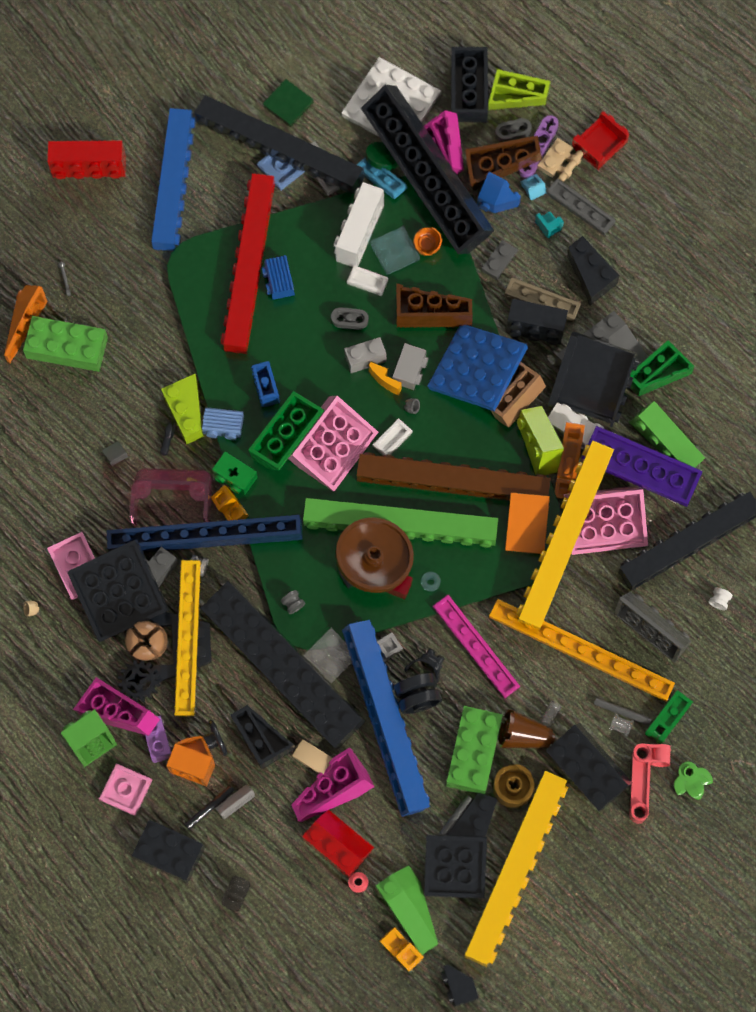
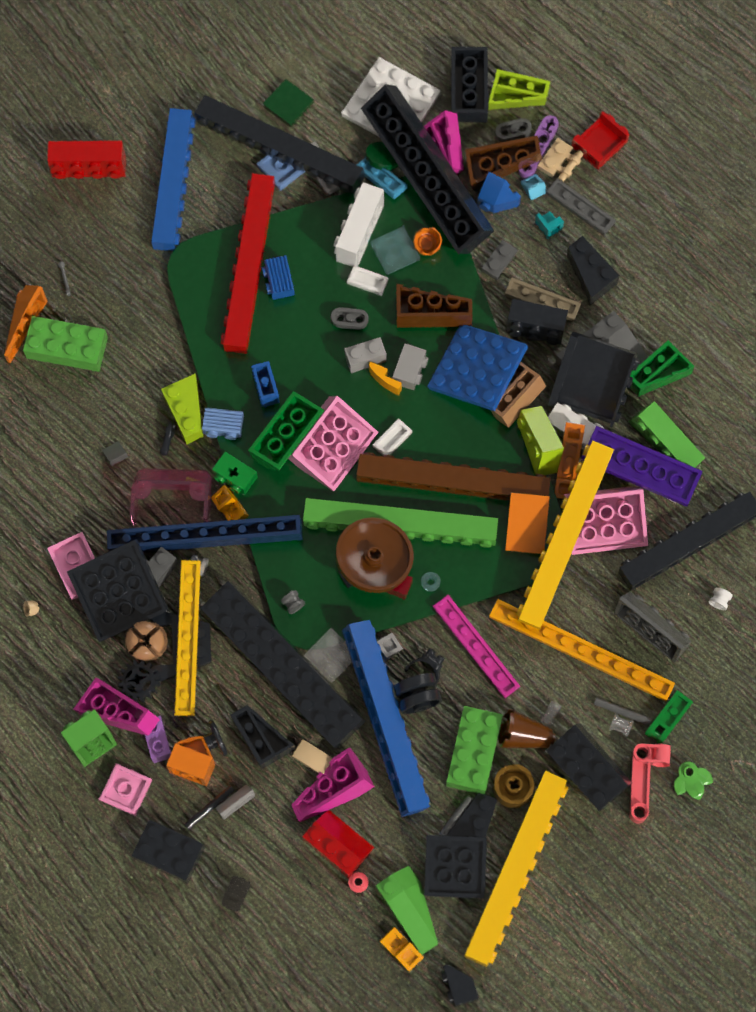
dark grey hinge [404,398,420,414] -> none

